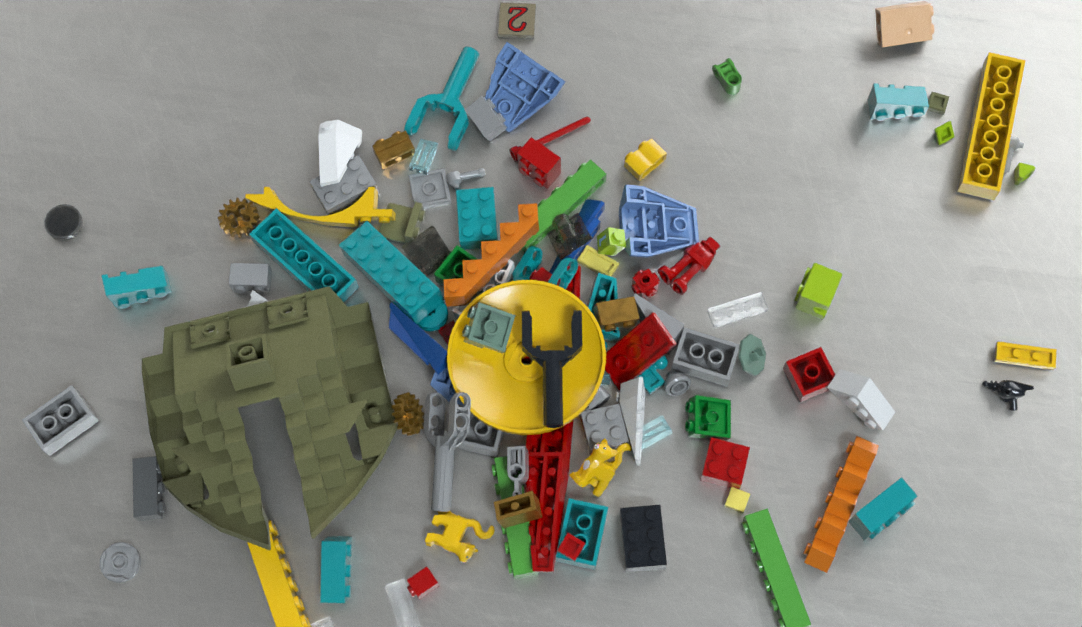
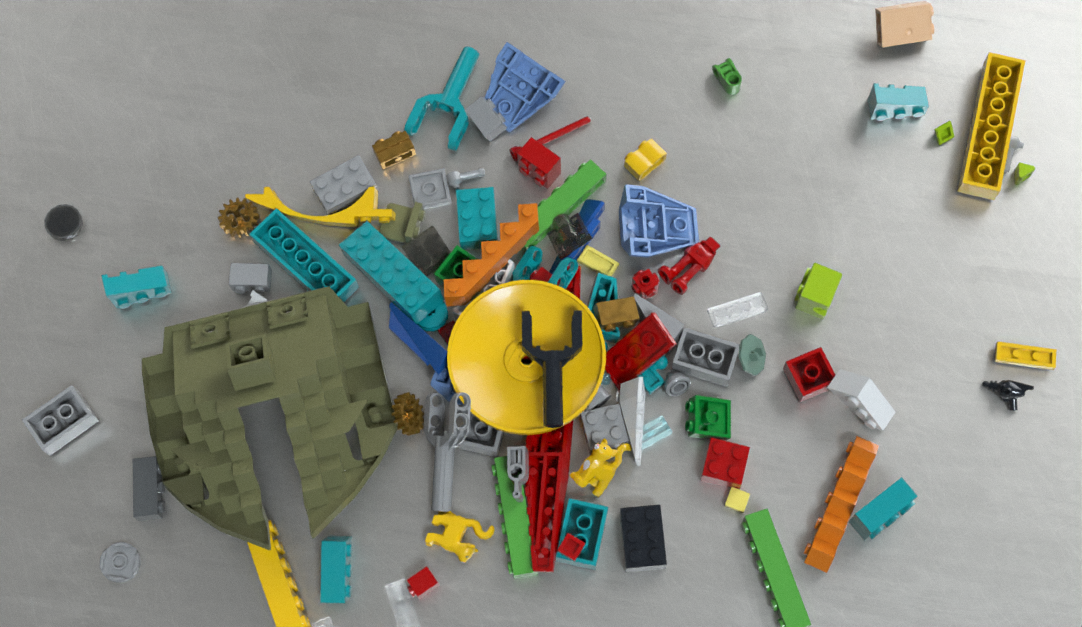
white wedge [318,120,362,187] -> none
clear light blue tile [409,139,438,175] -> none
sand green plate [462,302,515,354] -> none
pearl gold brick [494,491,542,528] -> none
dark tan tile [498,3,536,38] -> none
lime brick [597,227,626,256] -> none
olive tile [928,92,950,115] -> none

